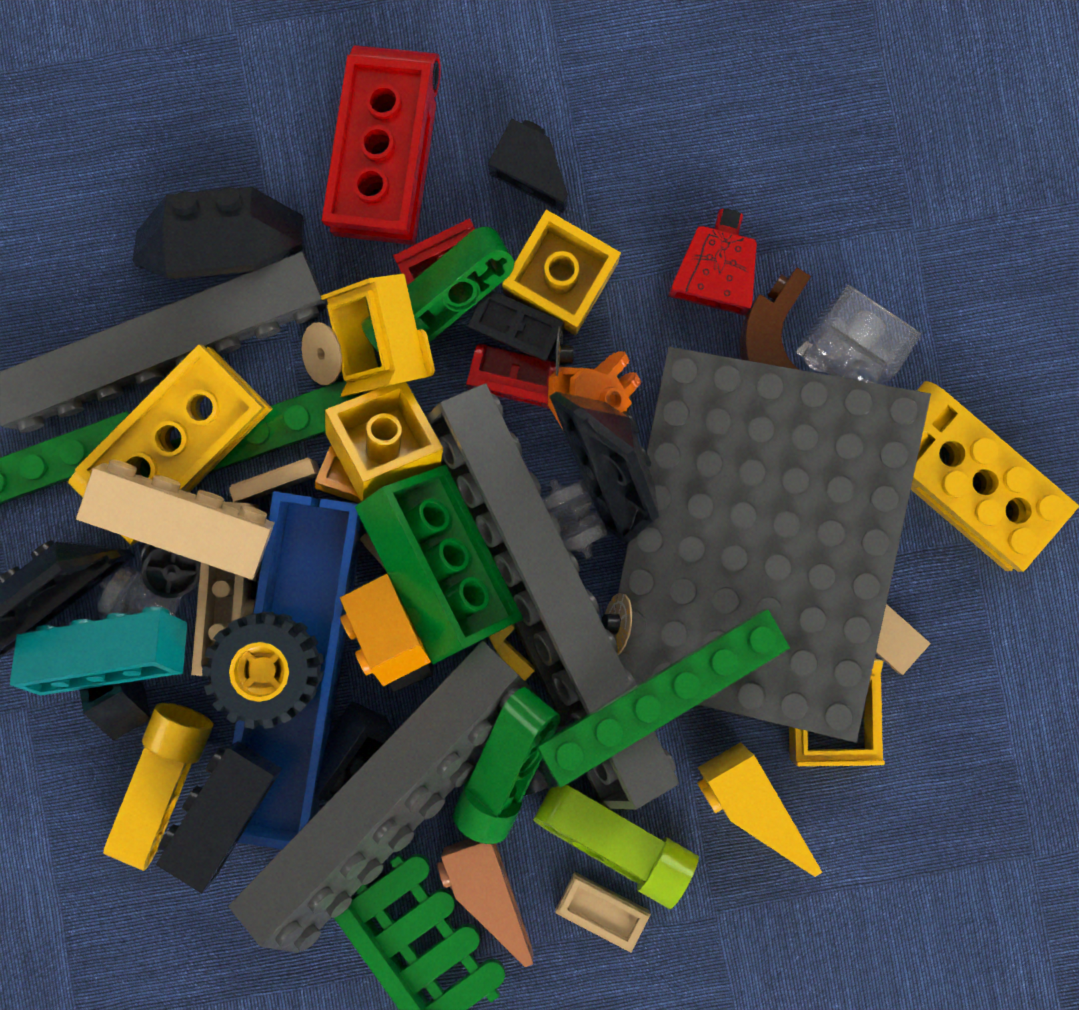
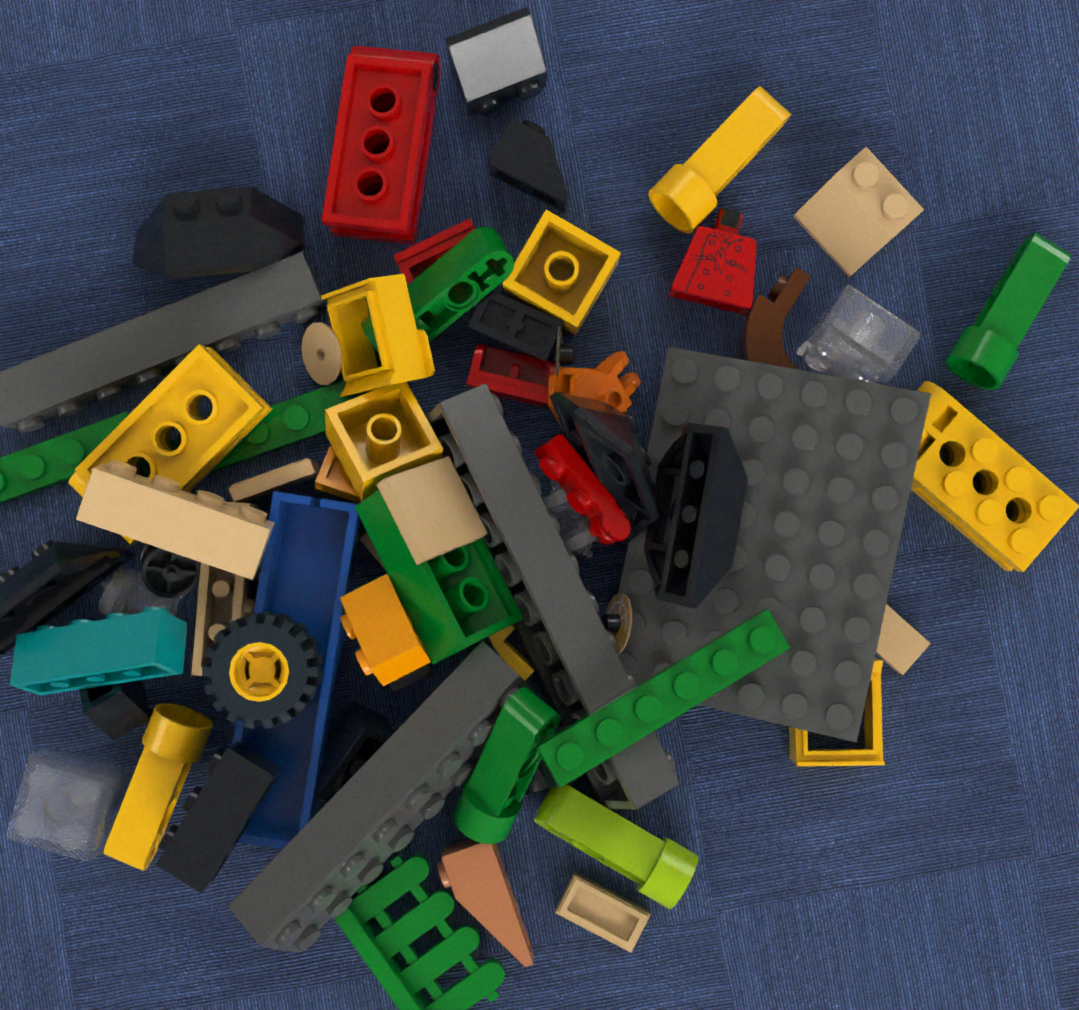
yellow slope [696,742,823,877] -> none
none -> clear brick [5,746,129,862]
none -> tan tile [376,456,488,565]
none -> slope [446,7,547,116]
none -> red hinge [533,434,632,546]
none -> black wedge [644,422,748,608]
none -> yellow beam [648,86,792,234]
none -> tan slope [793,147,924,277]
none -> green beam [945,231,1071,390]

